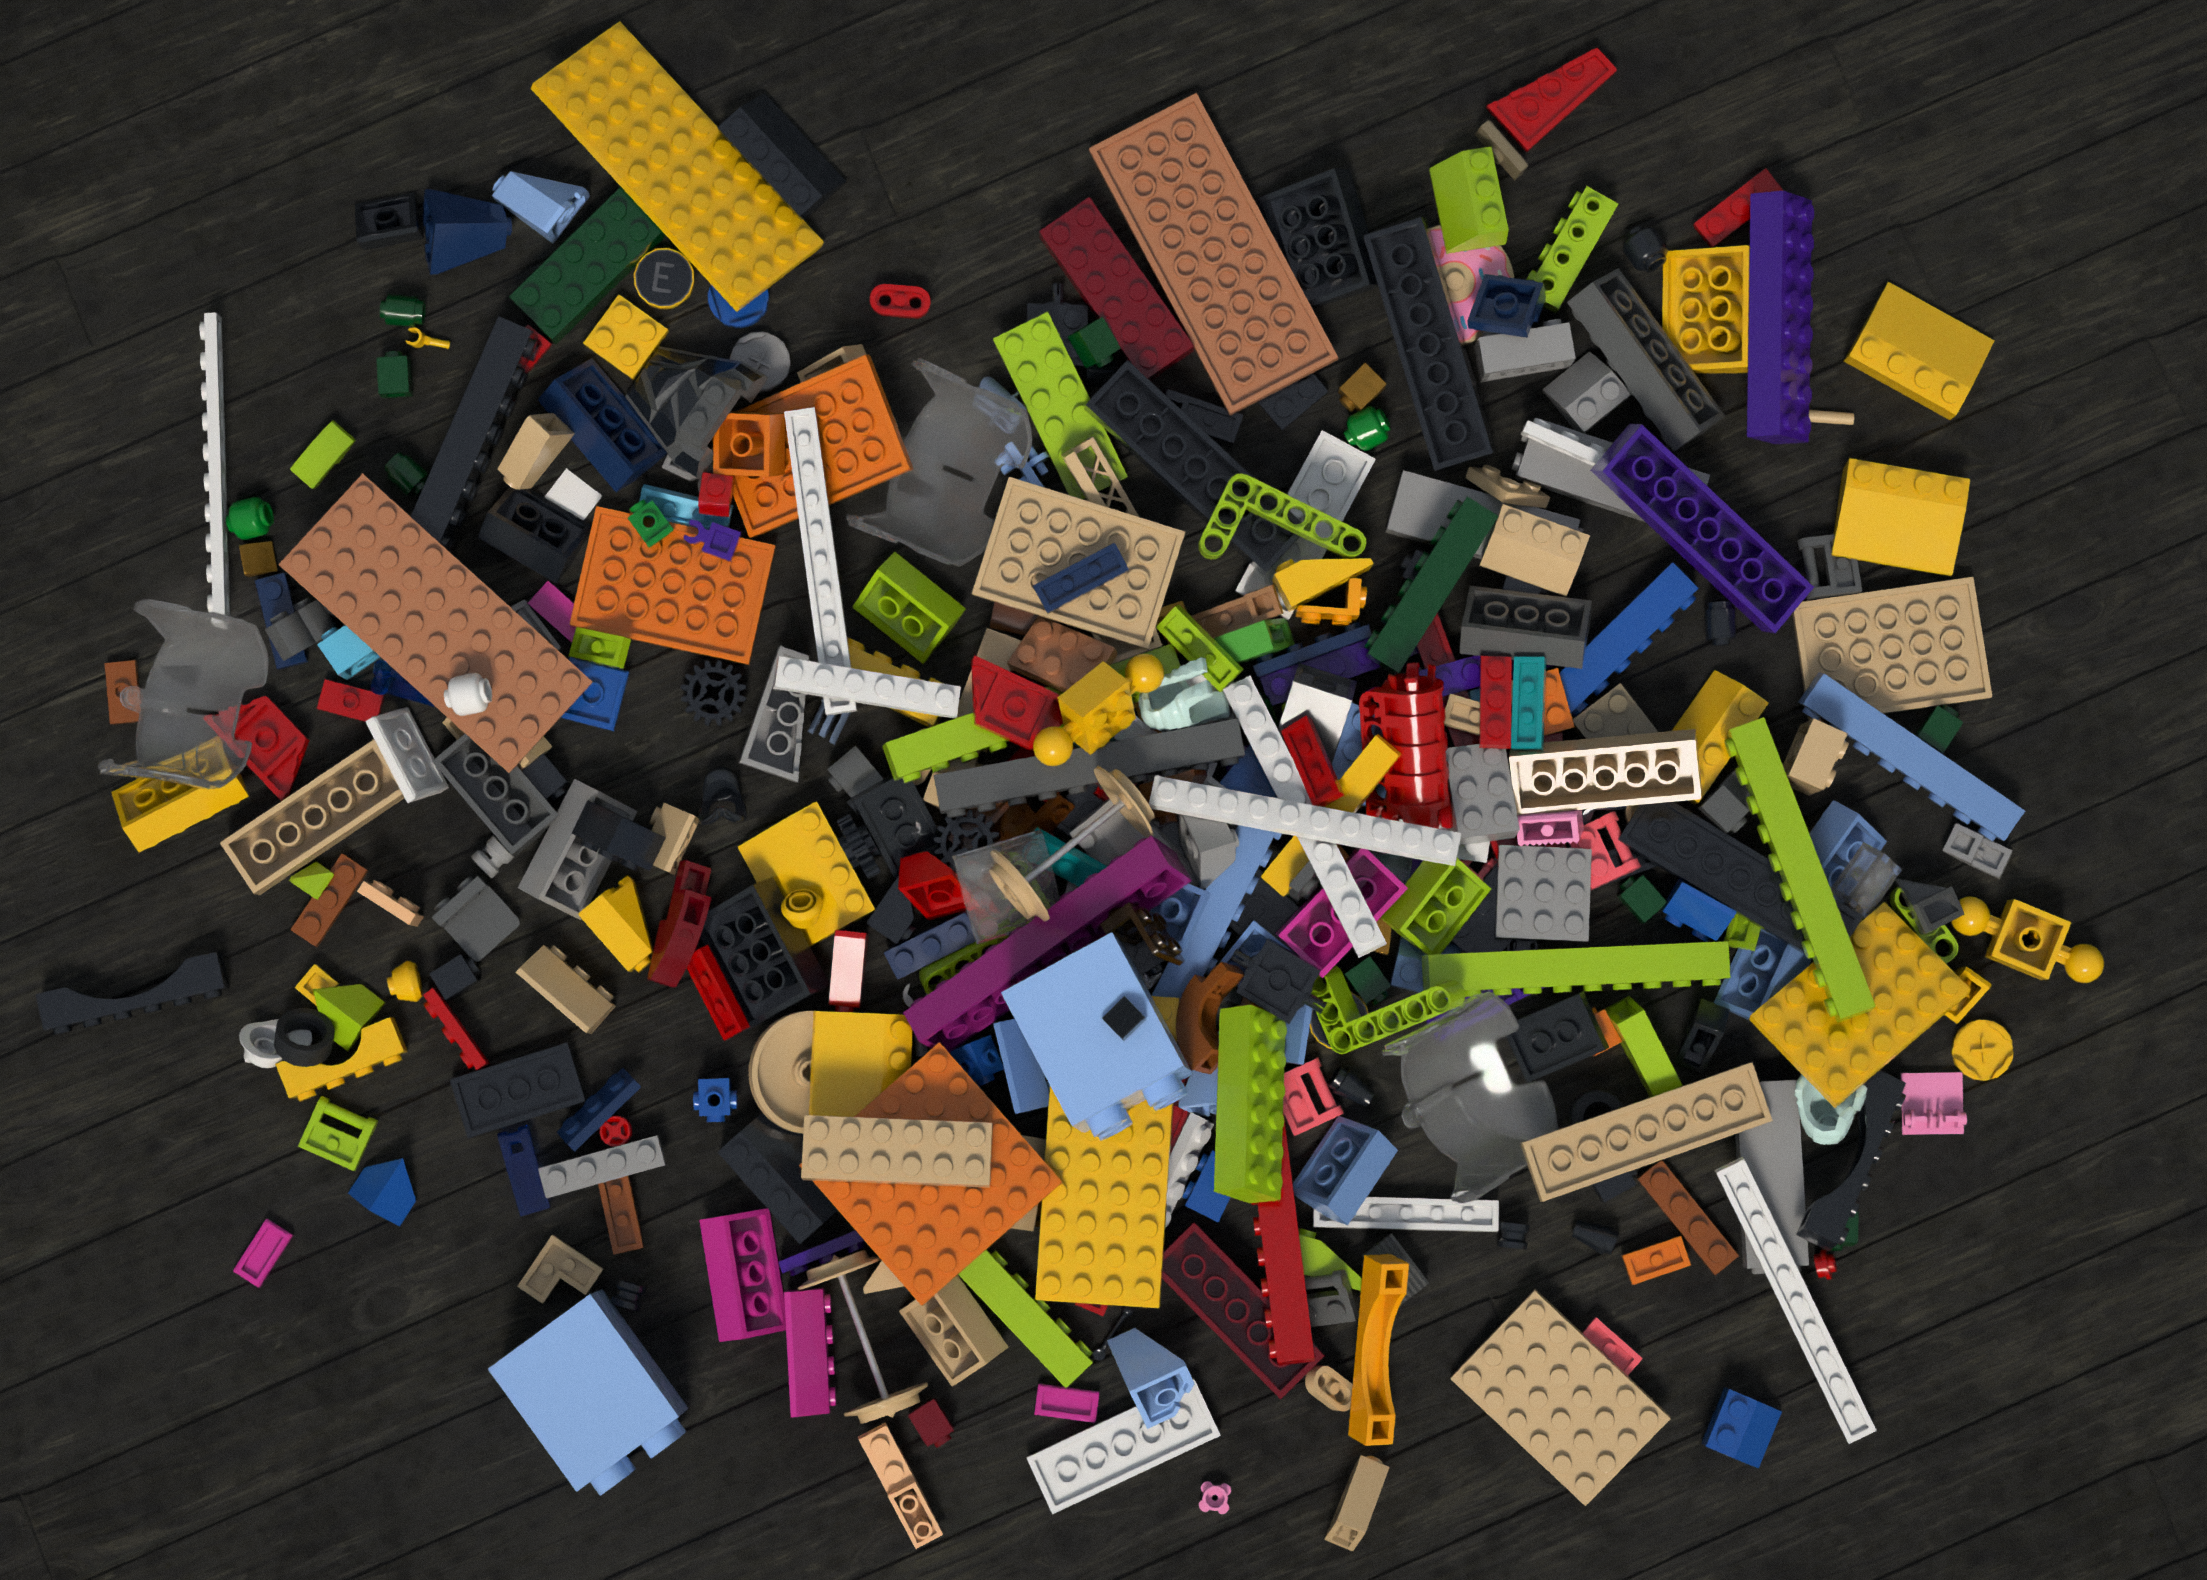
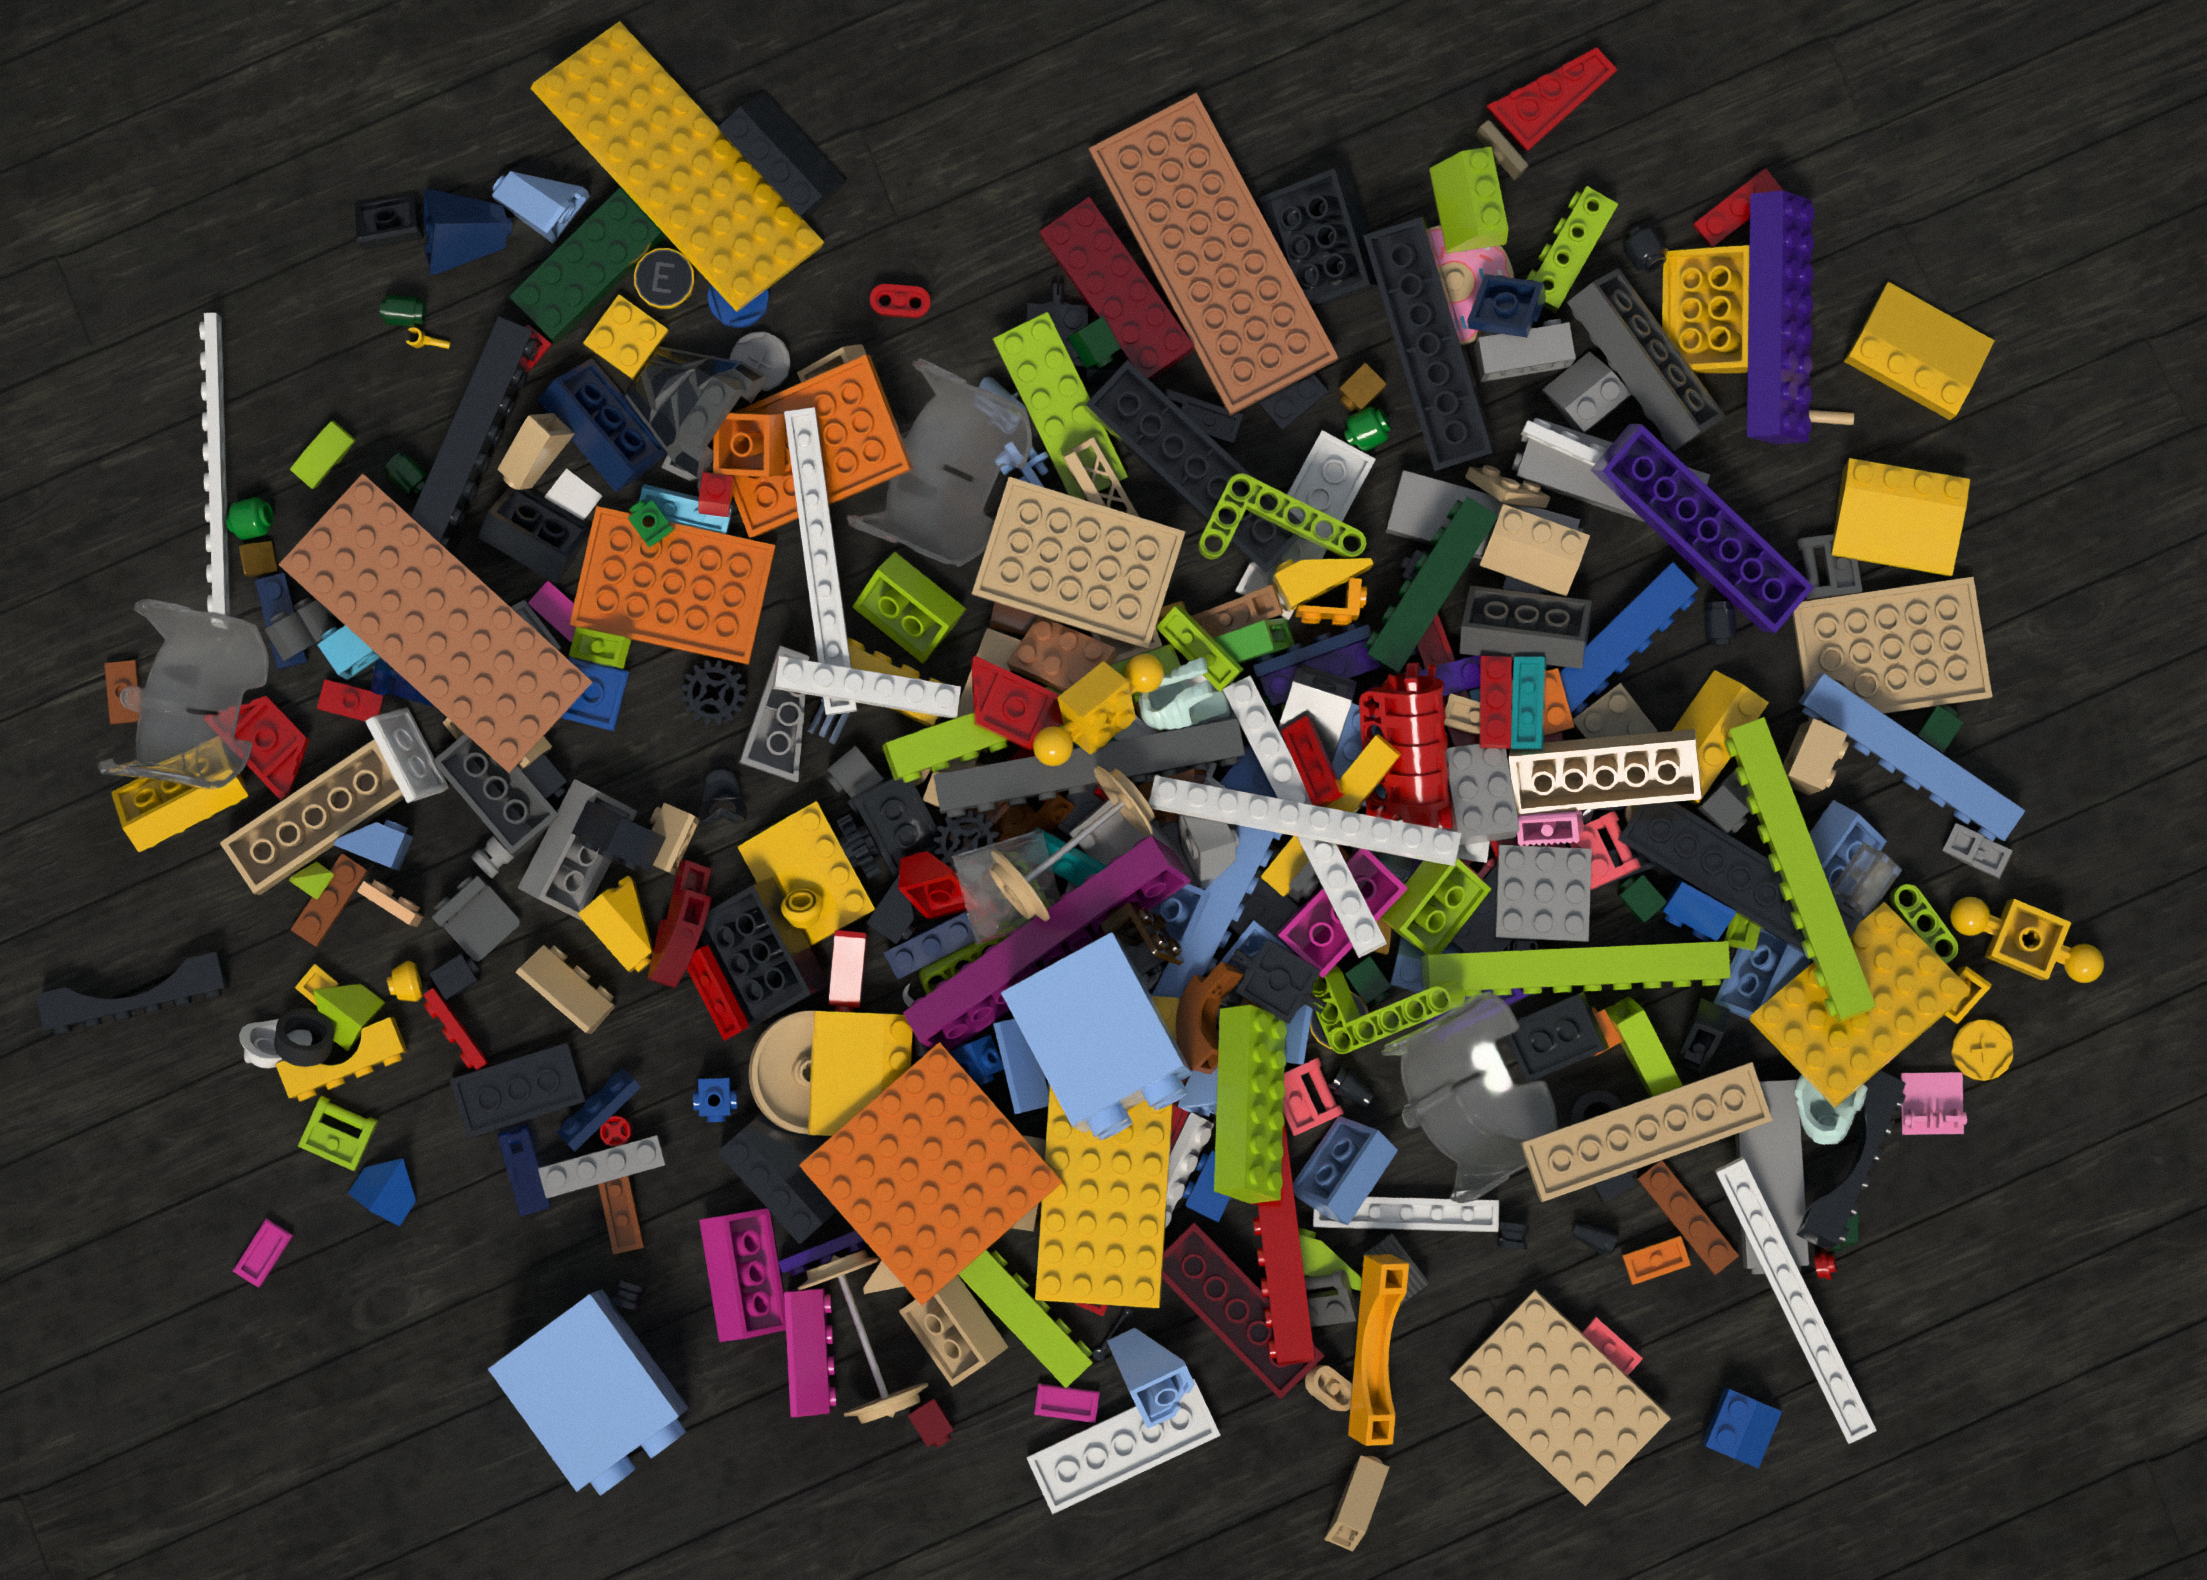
dark green brick [376,351,413,398] -> none
white head [444,673,493,716] -> none
tan plate [517,1235,604,1304] -> none
dark purple plate [684,520,742,562] -> none
tan brick [801,1115,993,1188] -> none
light nougat slope [858,1422,943,1549] -> none
dark blue plate [1033,543,1129,614] -> none
black slope [1102,996,1146,1041] -> none
bright pink plate [1199,1481,1231,1514] -> none
dark grey slope [1895,878,1964,934] -> none
none -> medium blue slope [334,819,413,871]

